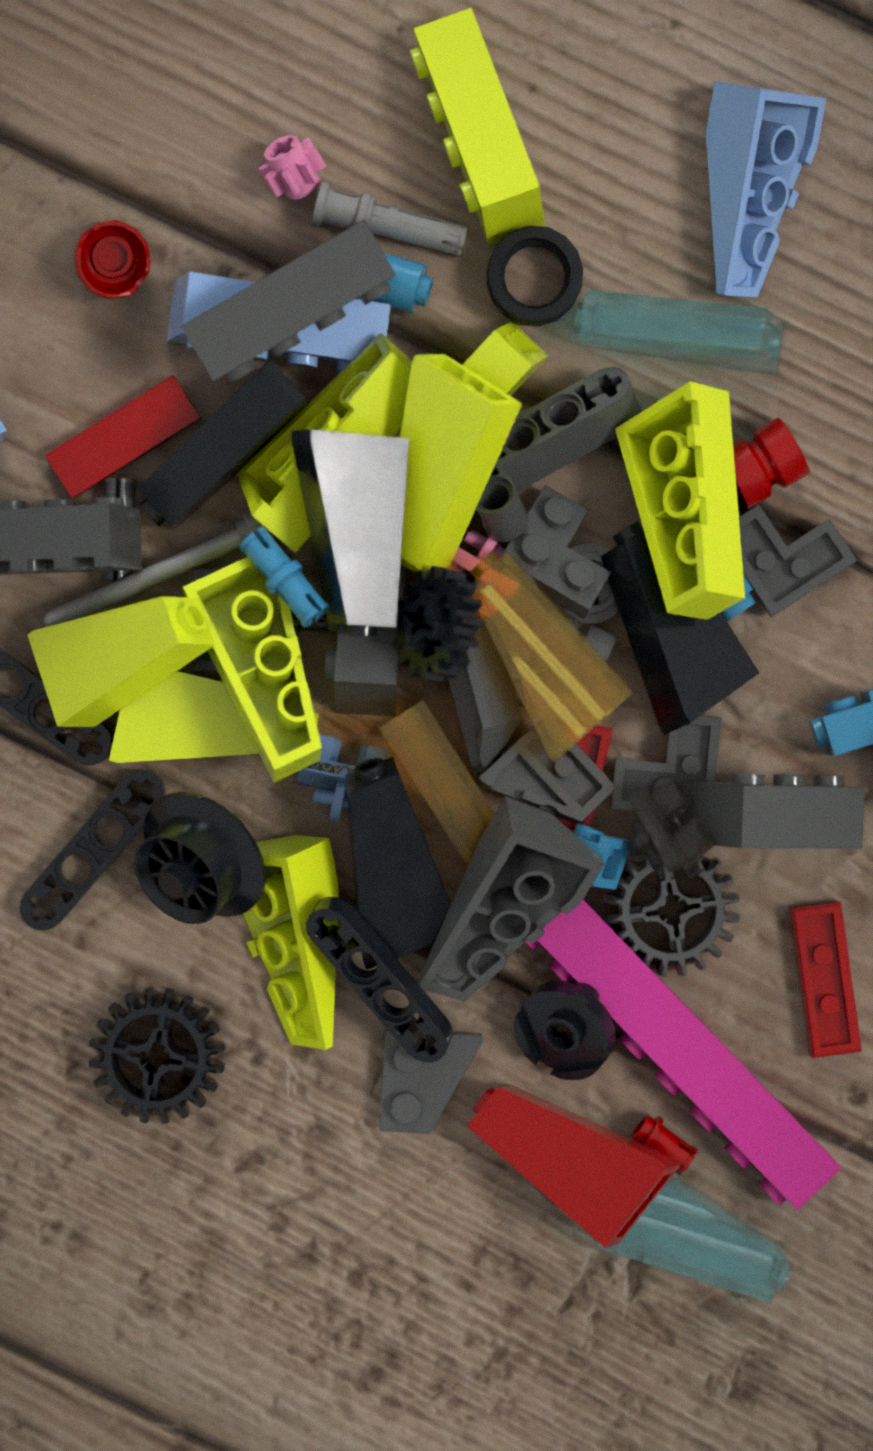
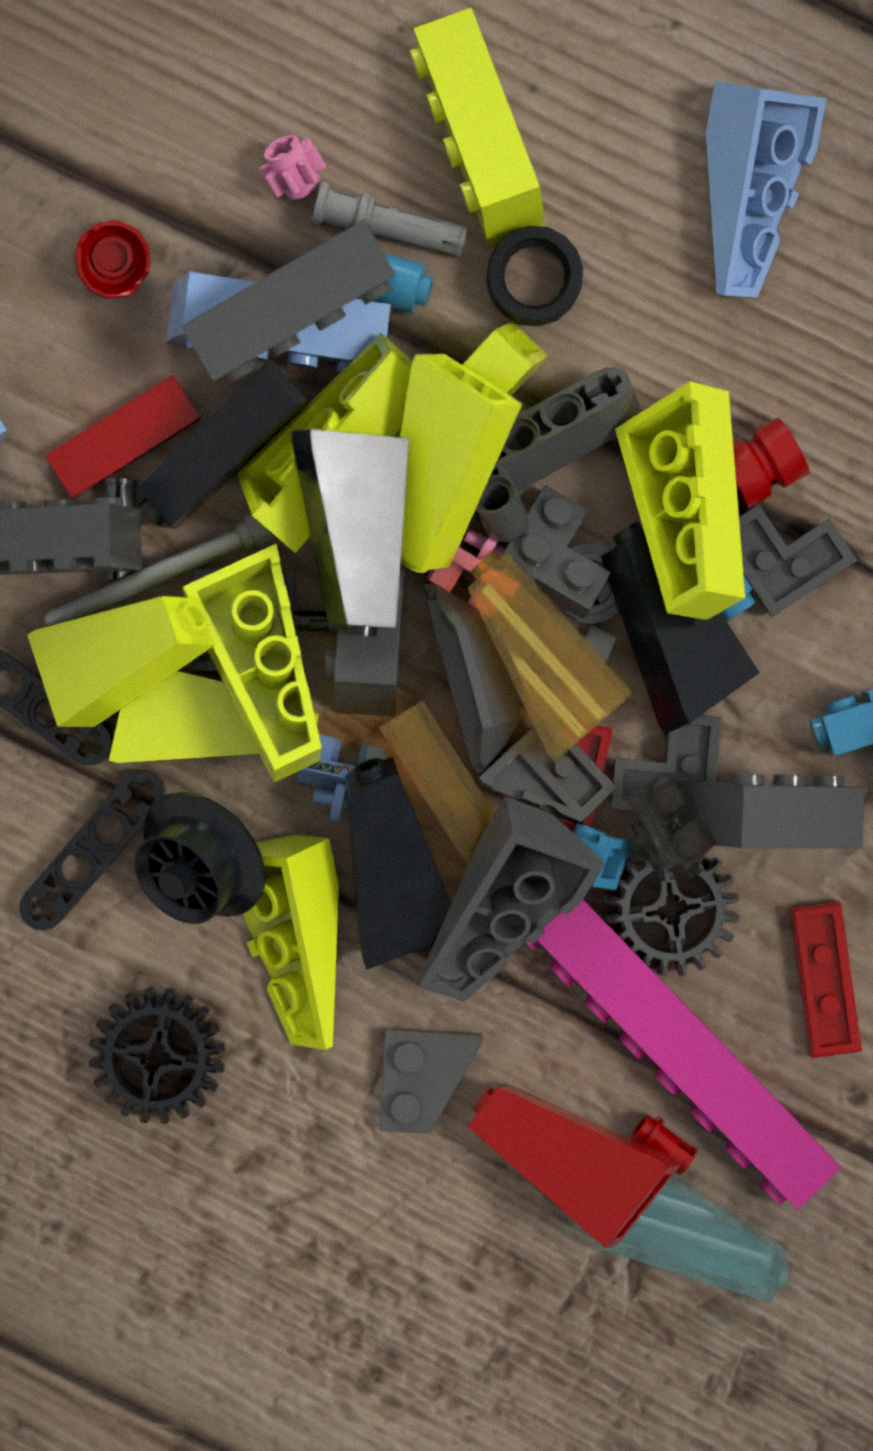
dark azure pin [239,526,330,628] -> none
black beam [306,897,453,1063] -> none
black gear [393,566,483,682] -> none
black plate [514,981,617,1080] -> none
clear light blue slope [575,290,785,374] -> none

